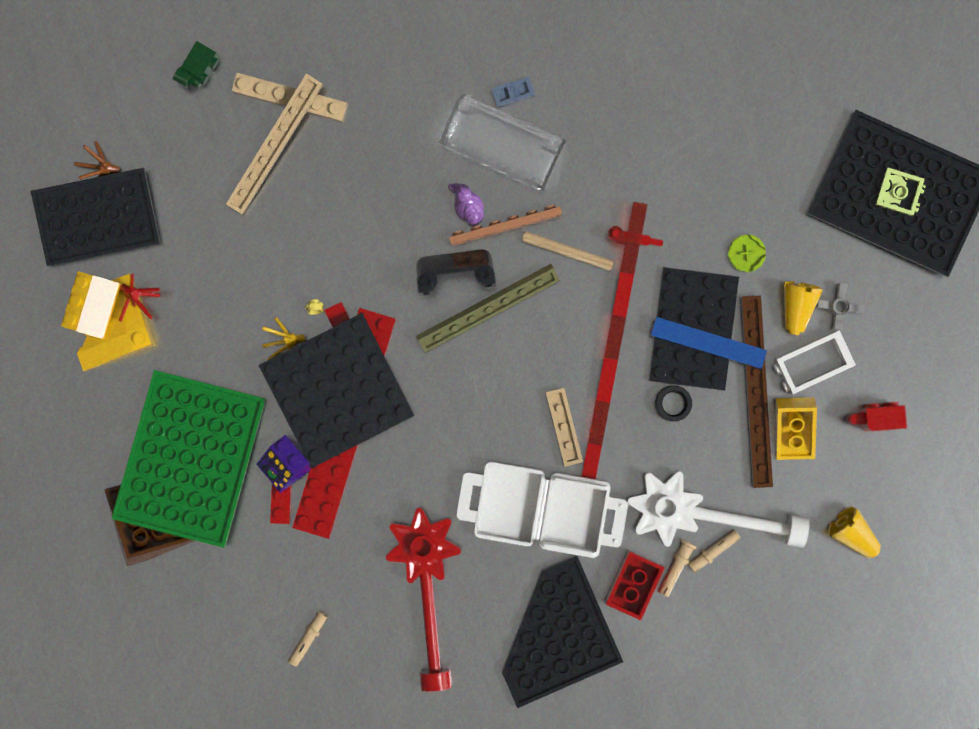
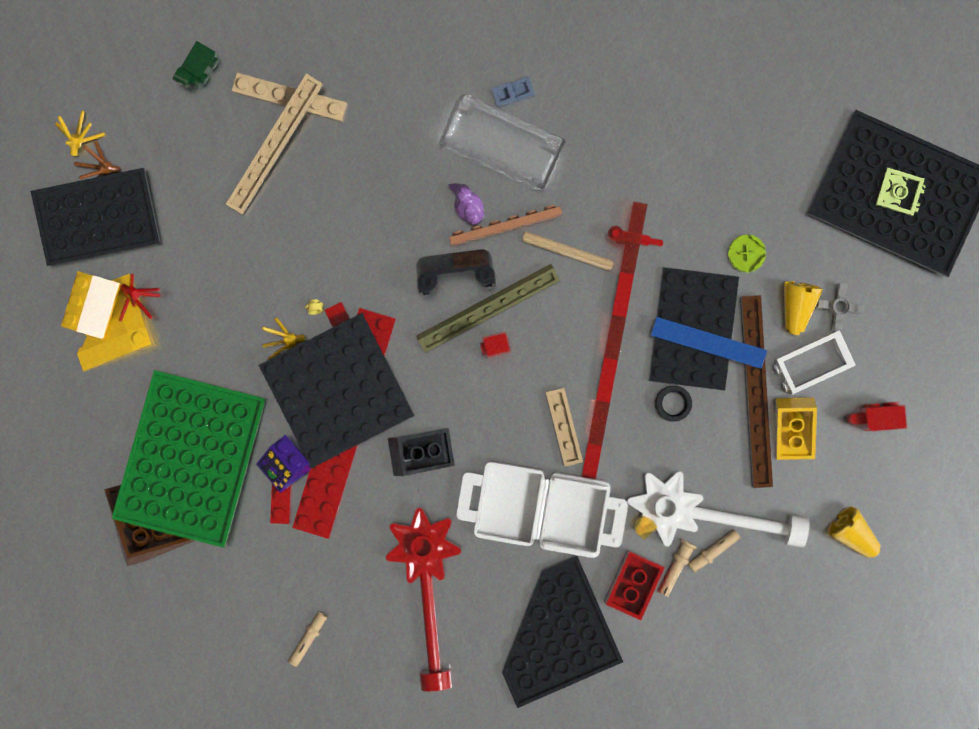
none -> yellow plant [55,111,105,156]
none -> black slope [388,428,455,476]
none -> red brick [480,332,510,359]
none -> clear yellow tile [634,516,658,540]

